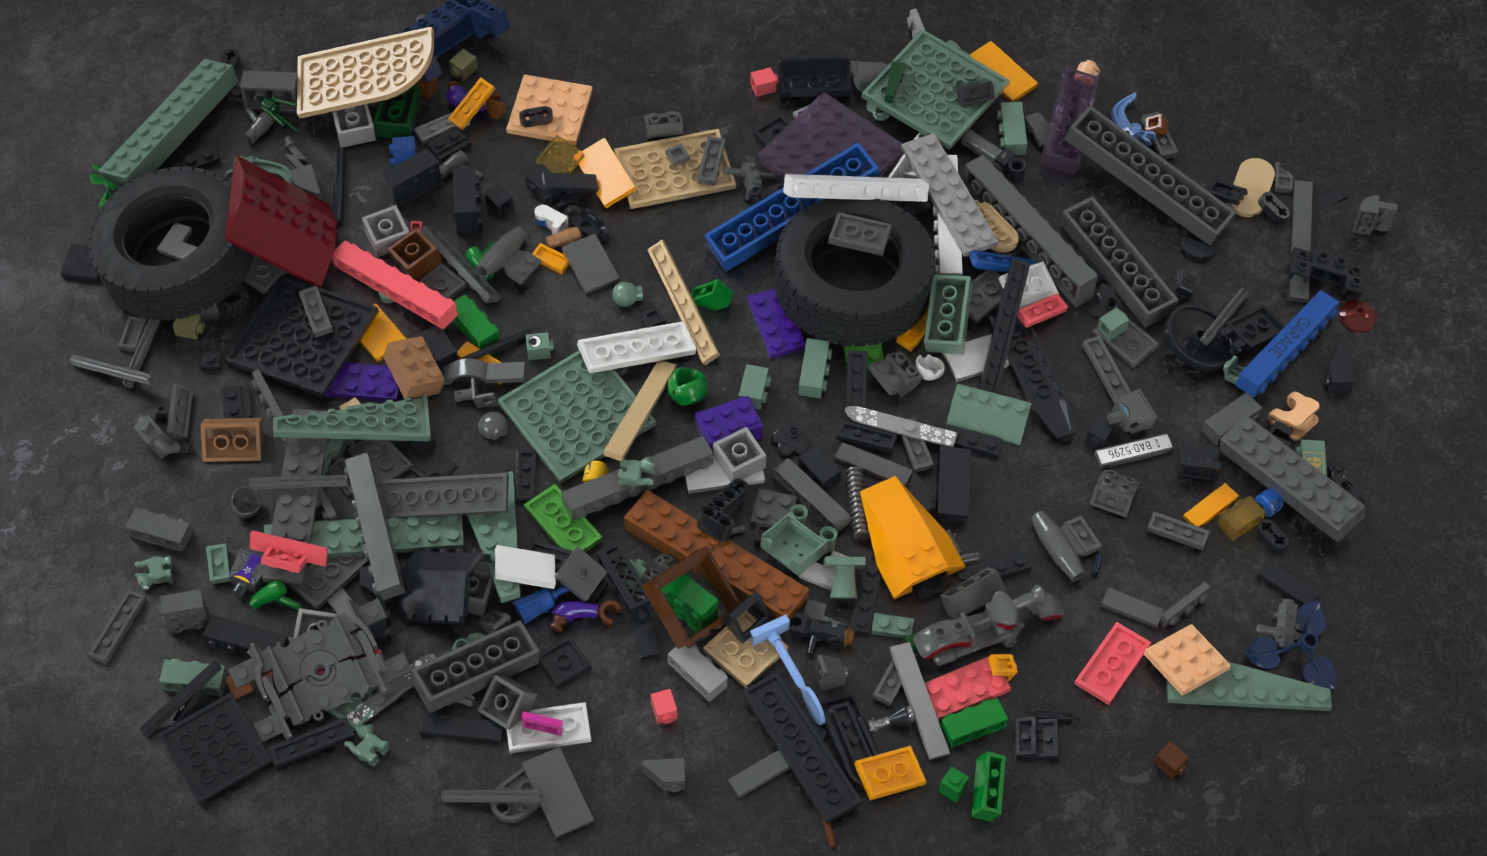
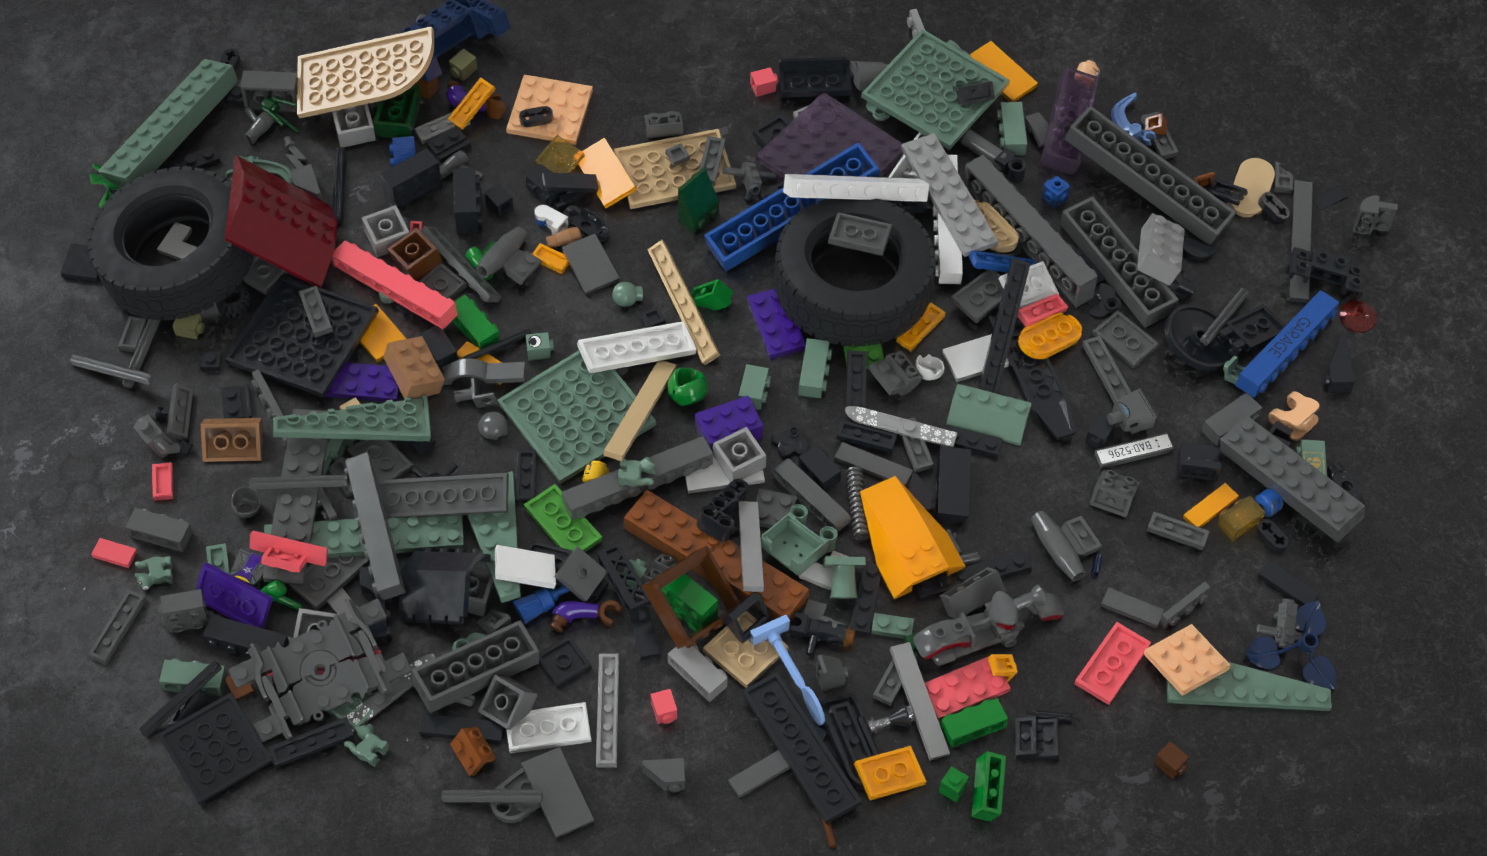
dark pink tile [521,711,564,736] -> none
dark green piece [884,61,906,103] -> none
sand green brick [924,274,973,354] -> none
sand green brick [1097,307,1129,341] -> none
none -> coral tile [91,538,137,568]
none -> coral tile [152,462,174,501]
none -> dark purple plate [196,563,273,629]
none -> dark orange bracket [450,727,496,776]
none -> light grey tile [596,654,619,767]
none -> dark green slope [678,167,719,234]
none -> light grey tile [738,501,764,592]
none -> light orange tile [1018,312,1082,359]
none -> blue brick [1042,176,1070,209]
none -> light grey brick [1137,213,1184,286]
none -> dark orange slope [1192,172,1215,187]

